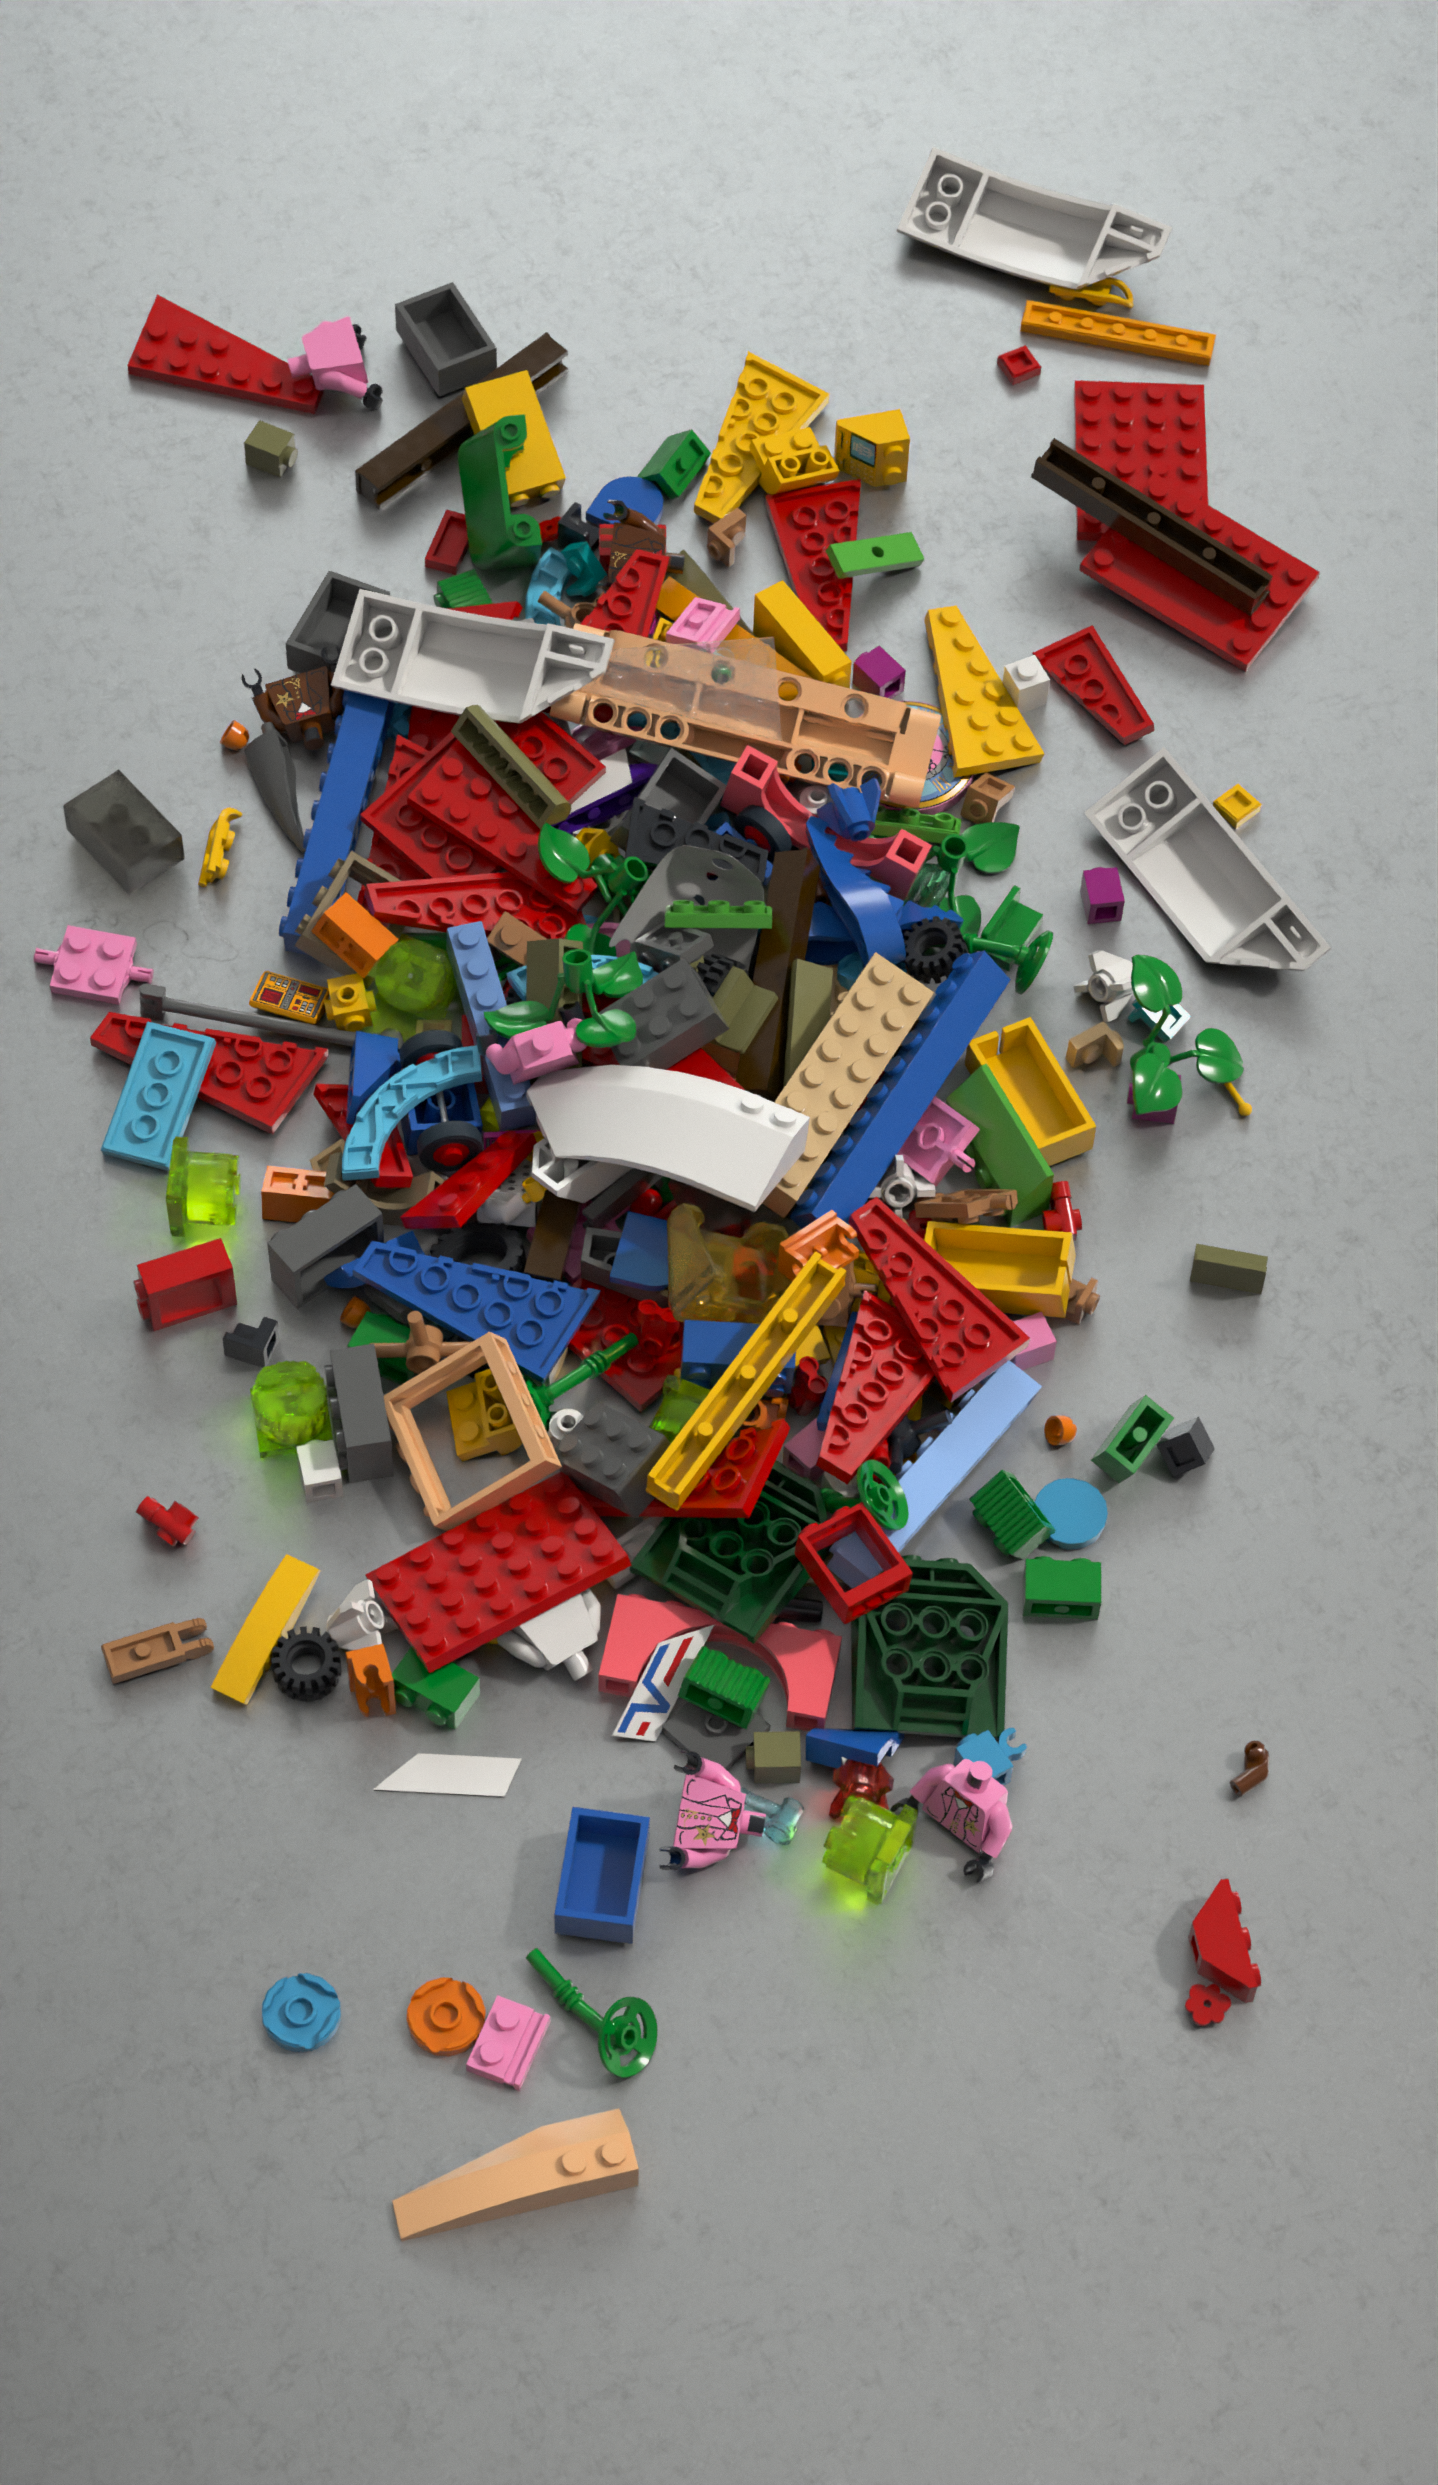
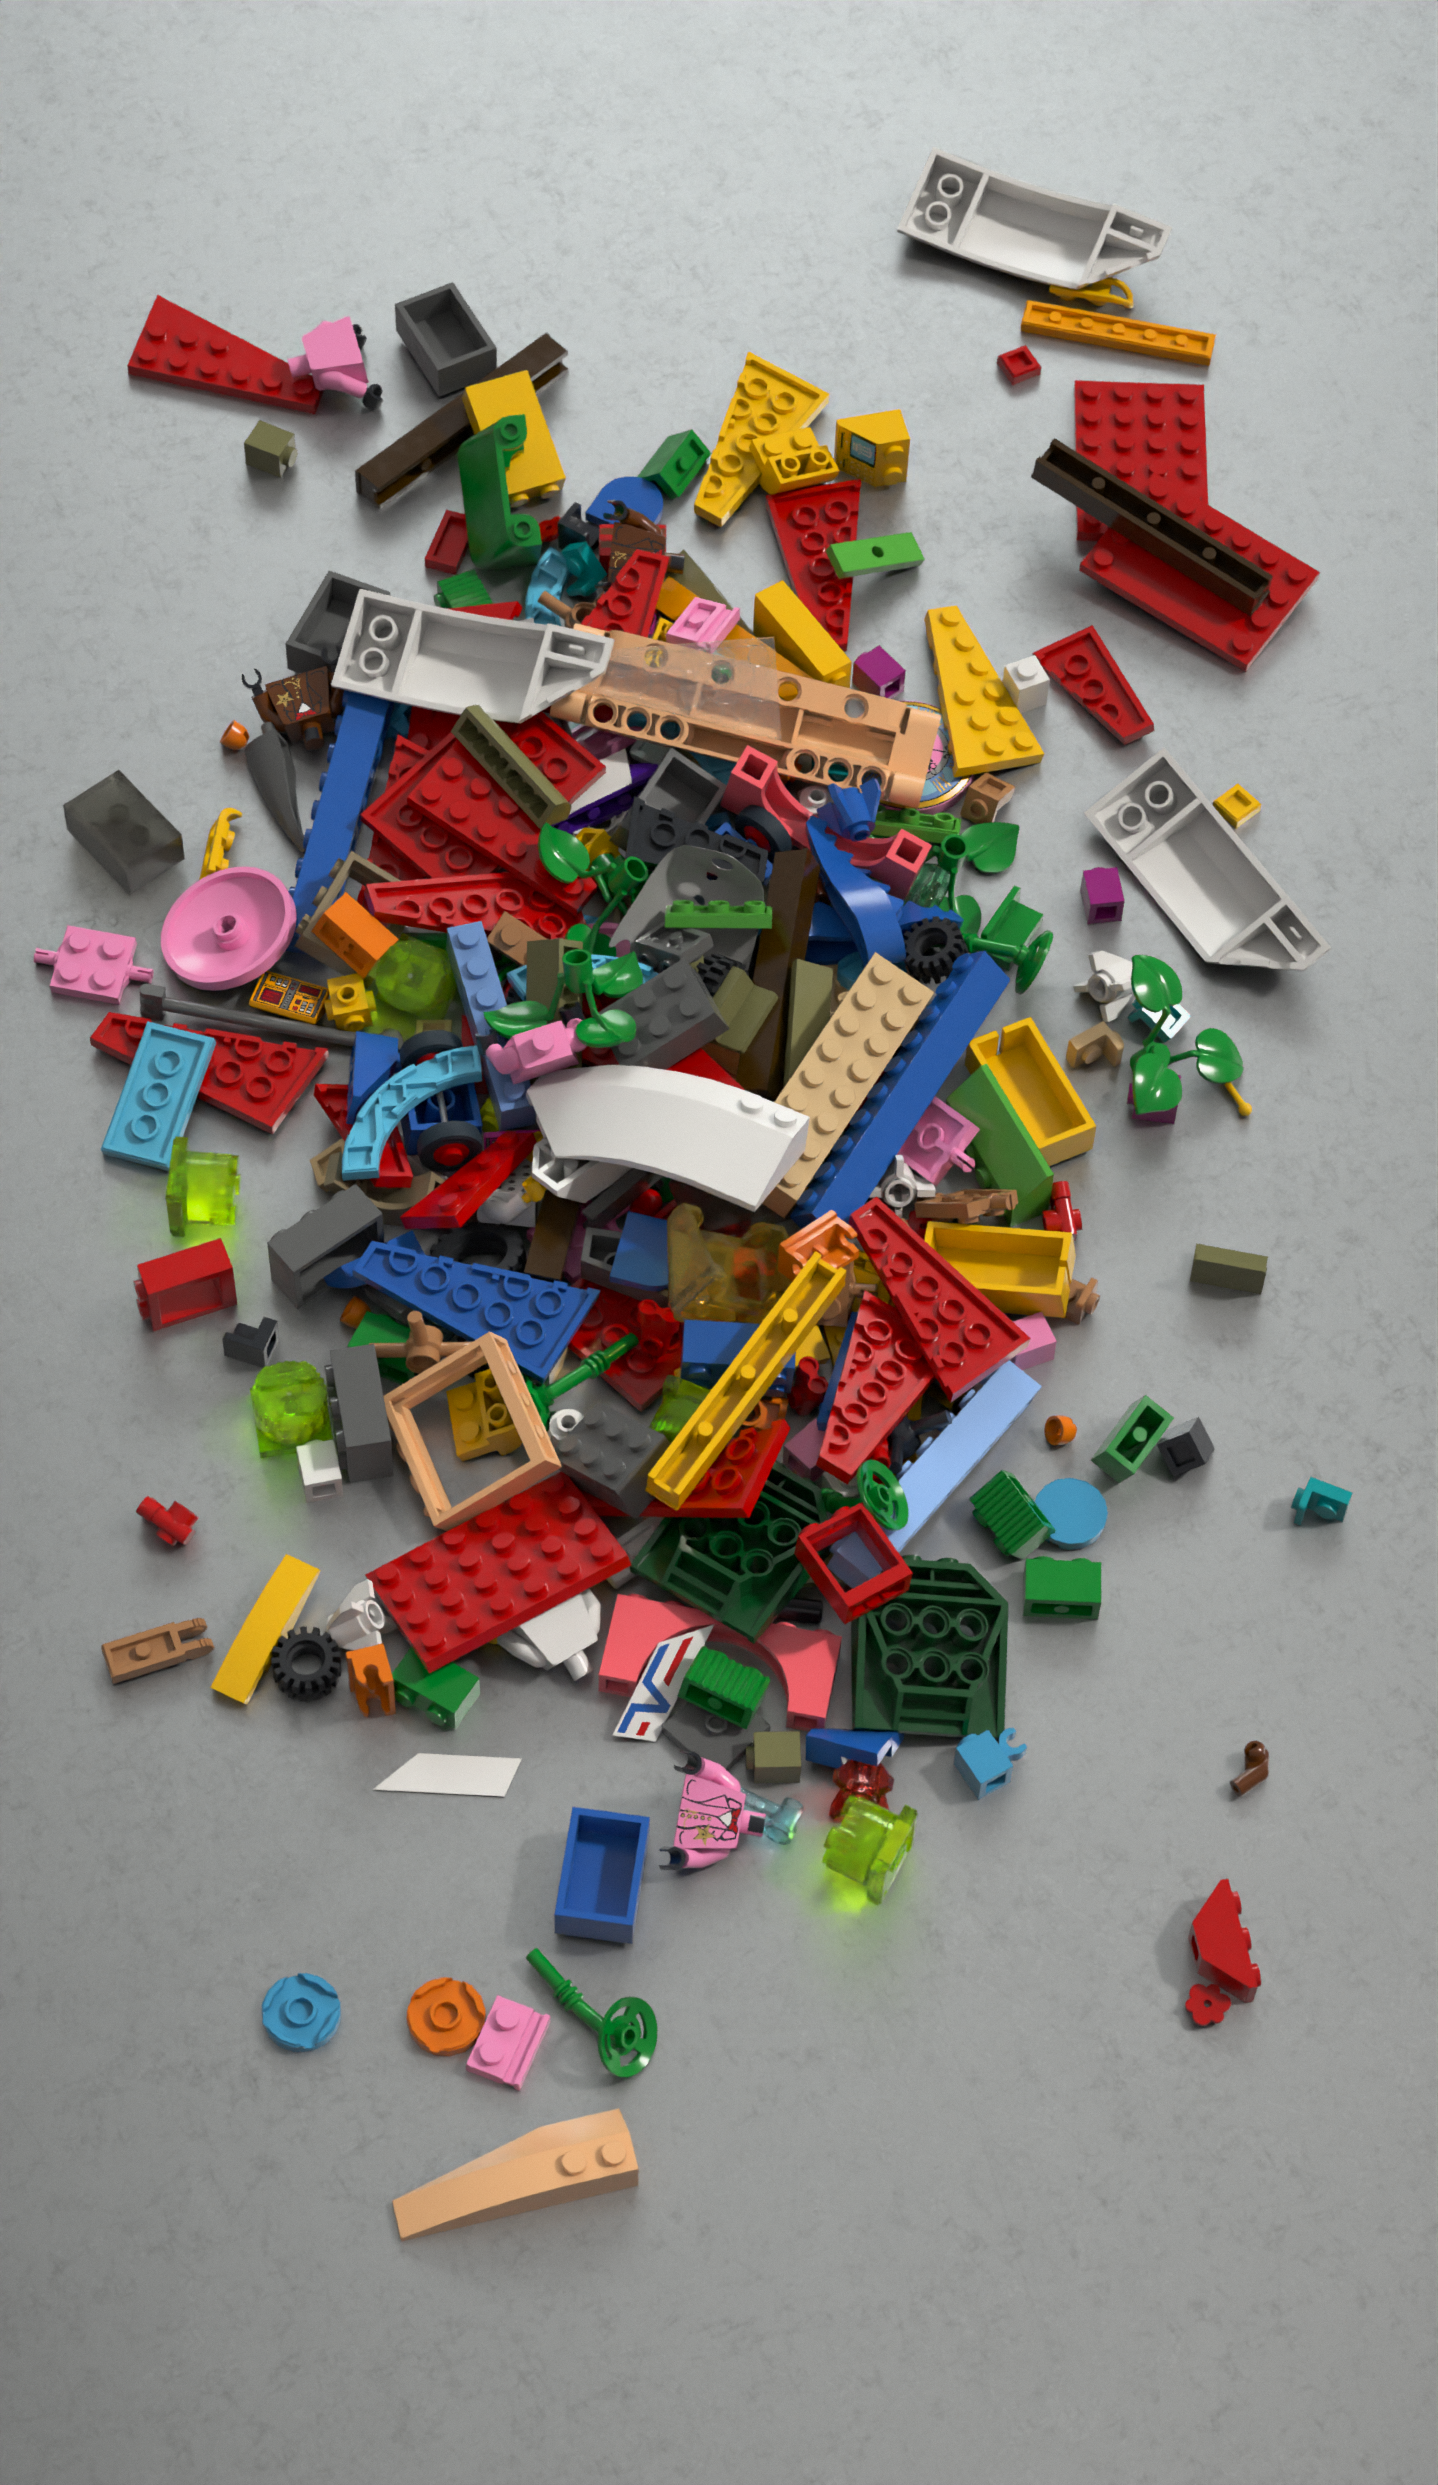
orange hinge [261,1165,335,1223] -> none
medium nougat bracket [707,508,747,567] -> none
bright pink torso [890,1759,1012,1883] -> none
none -> bright pink dish [161,867,297,990]
none -> teal bracket [1291,1476,1353,1526]

